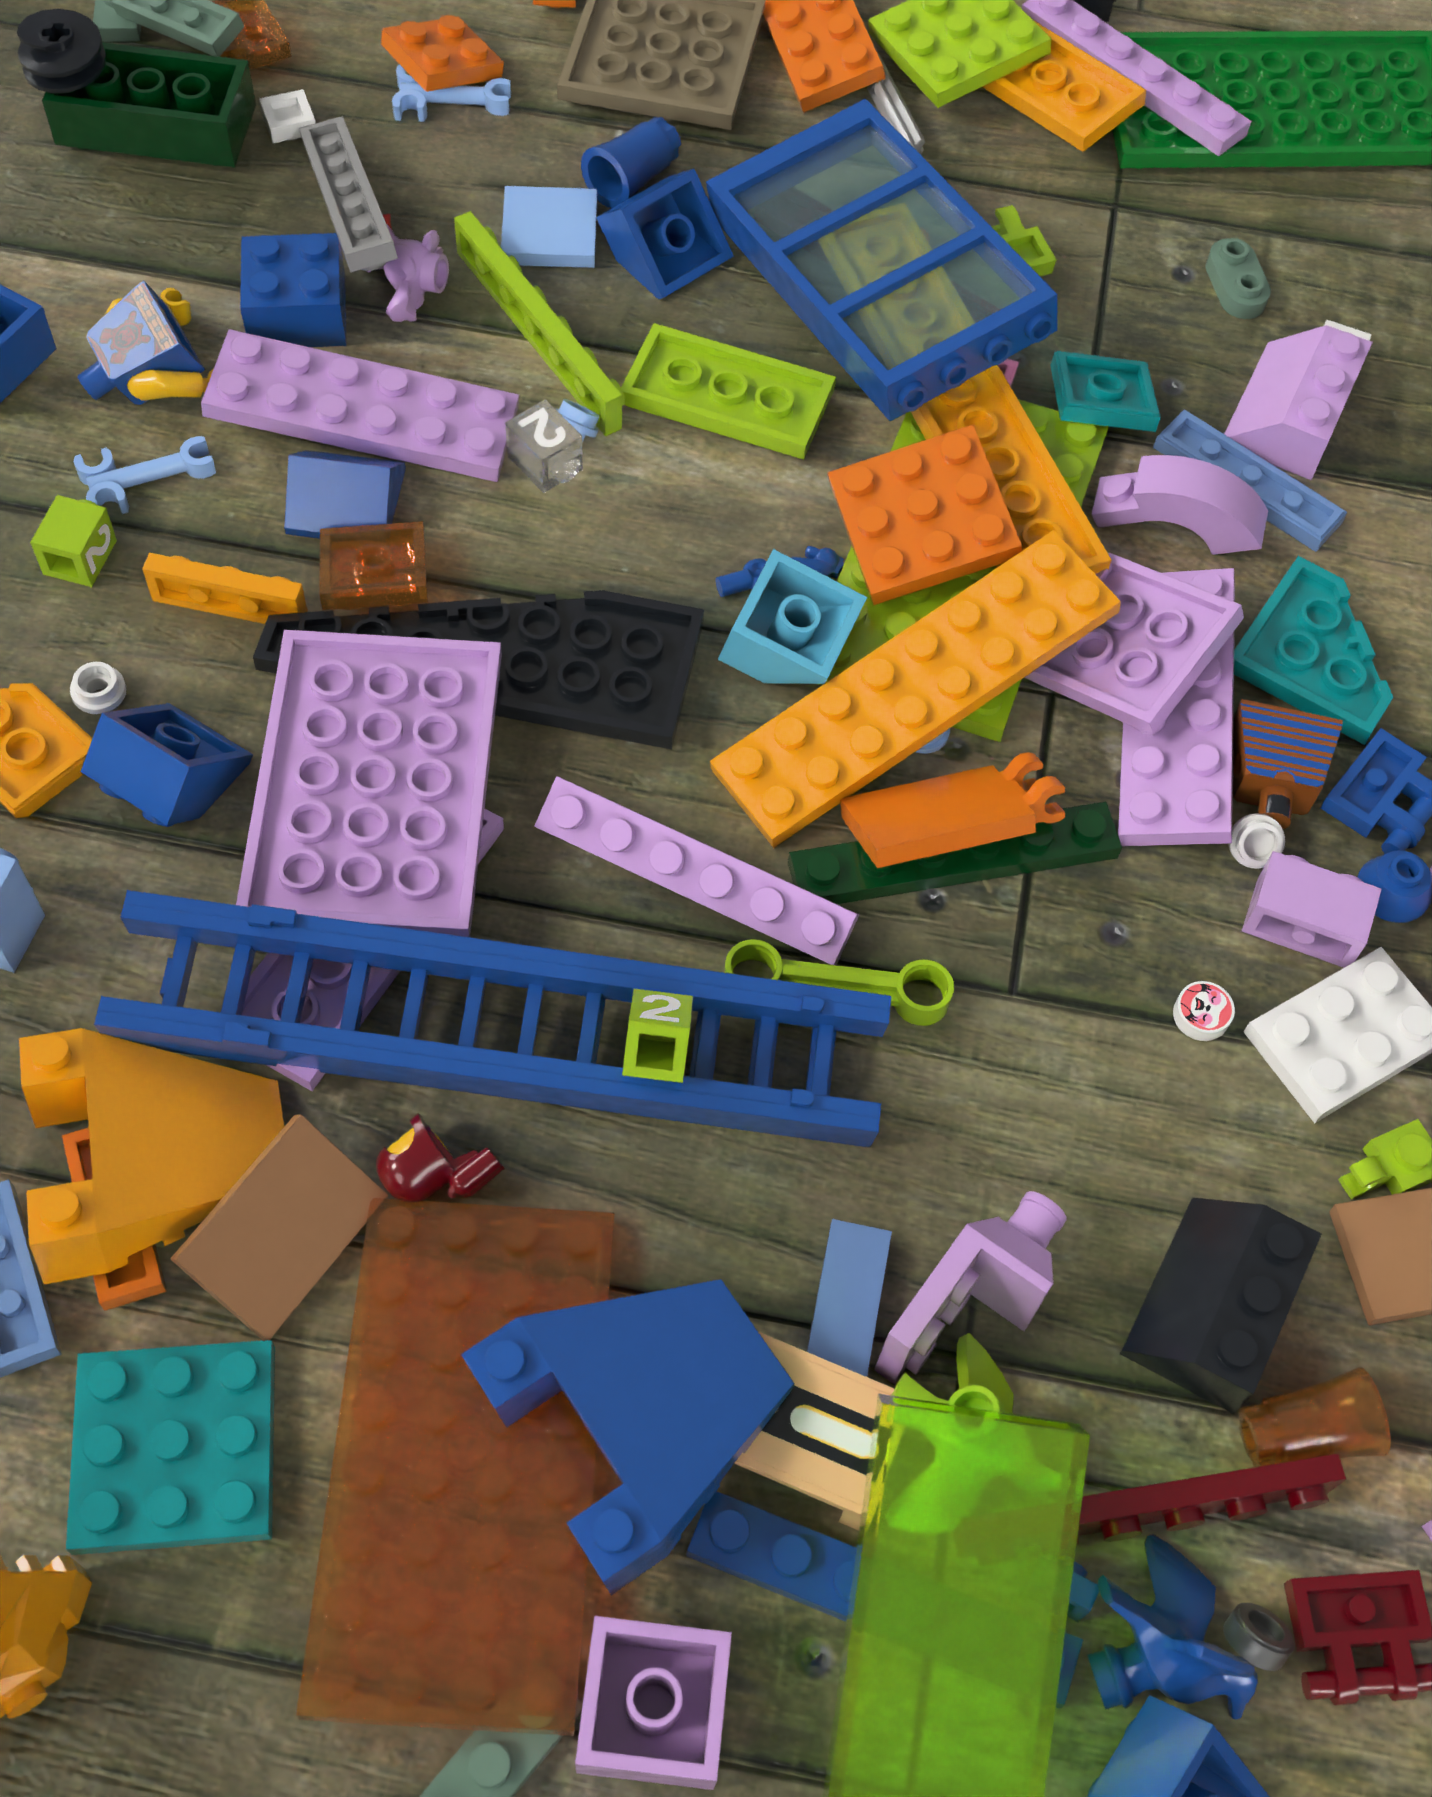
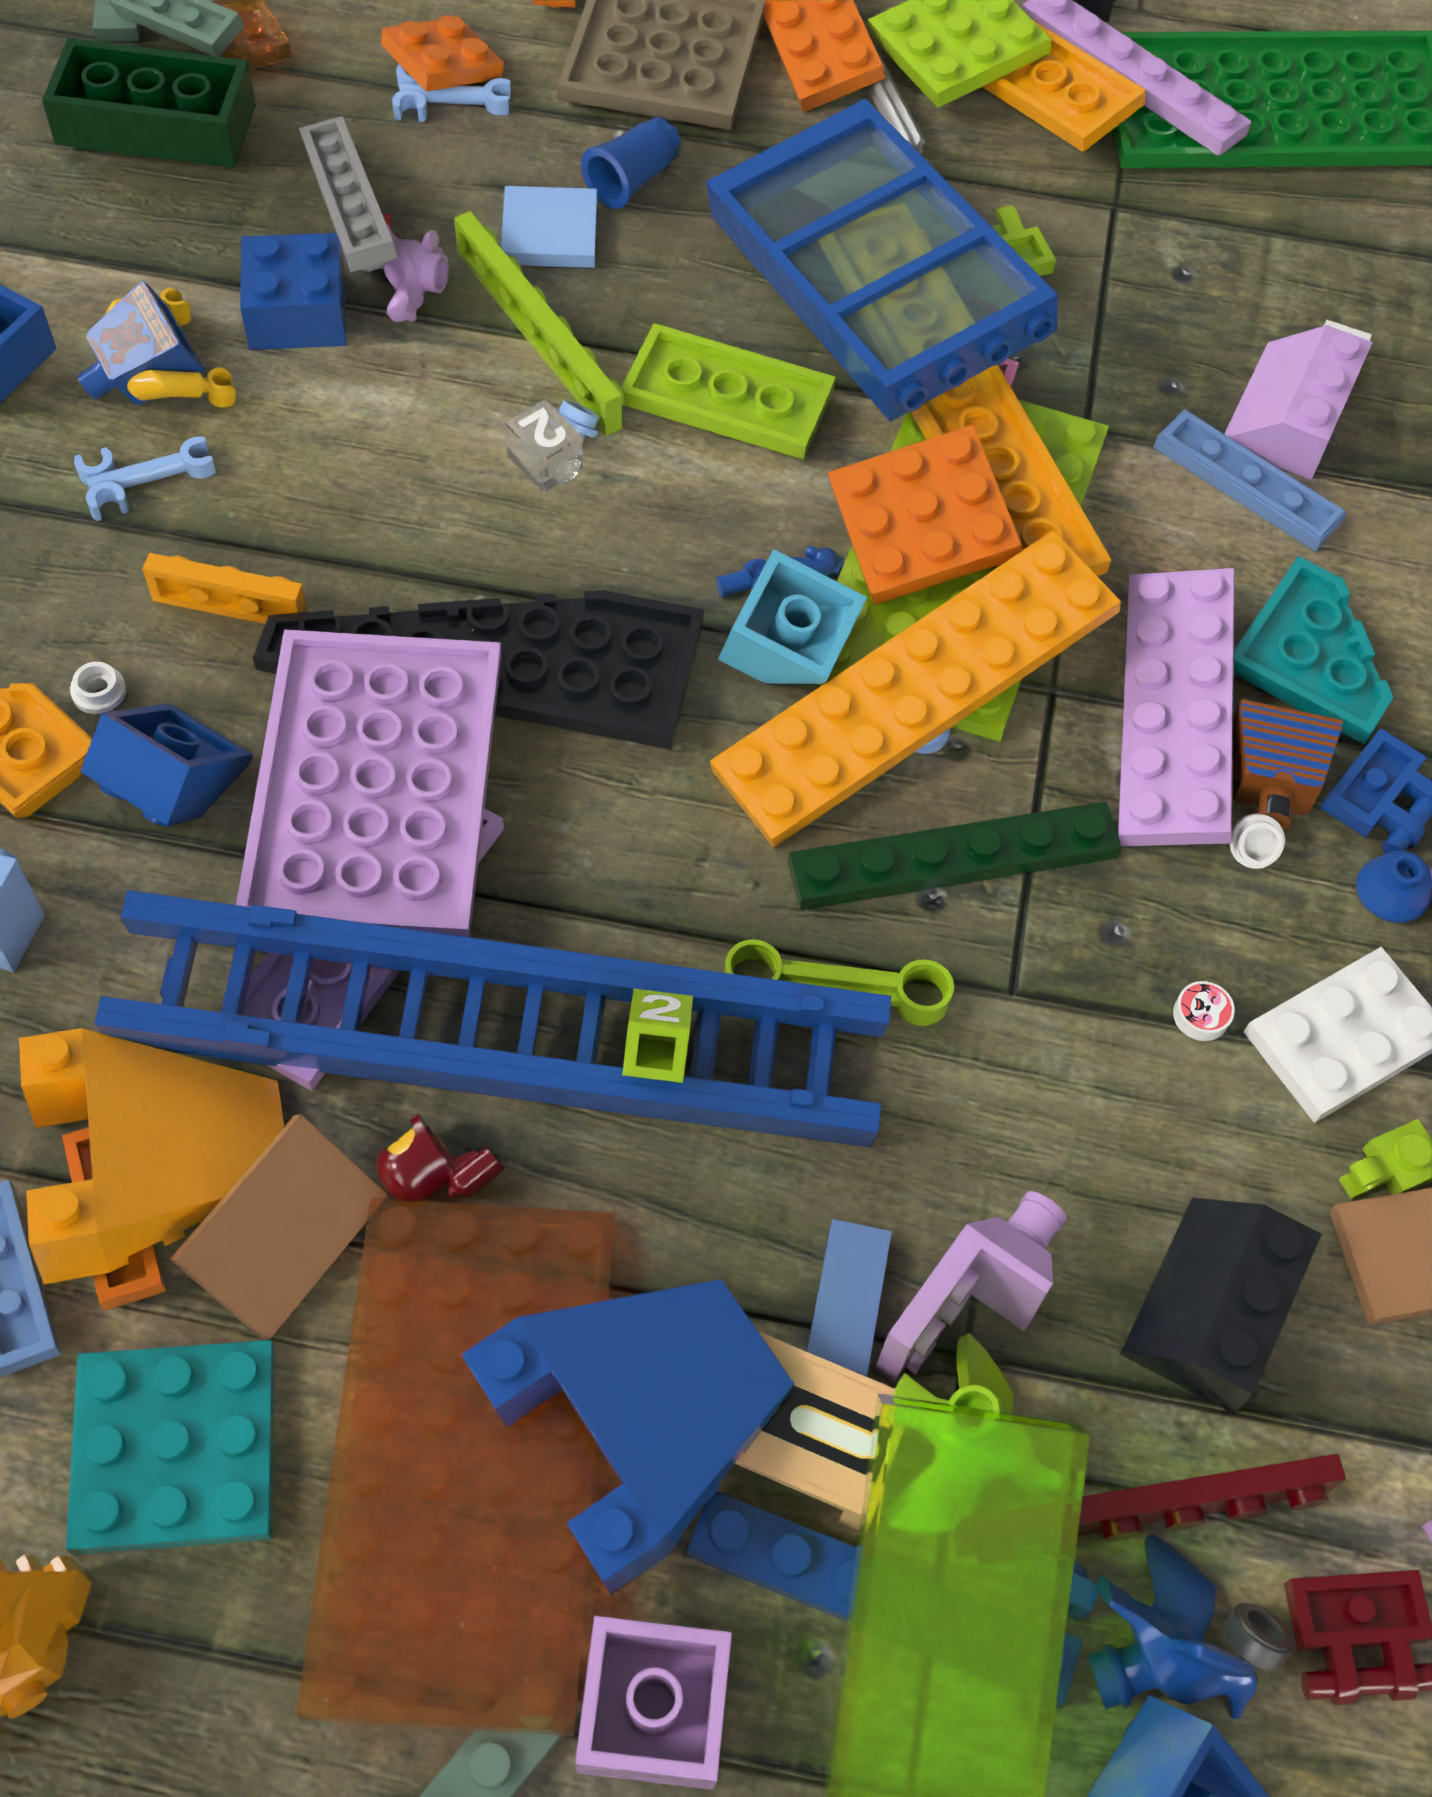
black piece [17,9,106,93] -> none
lime brick [30,495,117,587] -> none
lavender plate [201,329,519,482] -> none
white plate [259,89,316,143] -> none
slope [284,450,406,547] -> none
clear orange plate [319,521,428,611] -> none
lavender plate [534,776,859,965] -> none
blue slope [596,168,734,299] -> none
orange tile [840,752,1065,868] -> none
lavender plate [1024,552,1244,735] -> none
teal tile [1050,351,1161,432] -> none
lavender arch [1091,455,1268,555] -> none
sand green plate [1205,238,1271,319] -> none
clear orange plant [1238,1367,1391,1467] -> none
lavender brick [1242,851,1382,968] -> none

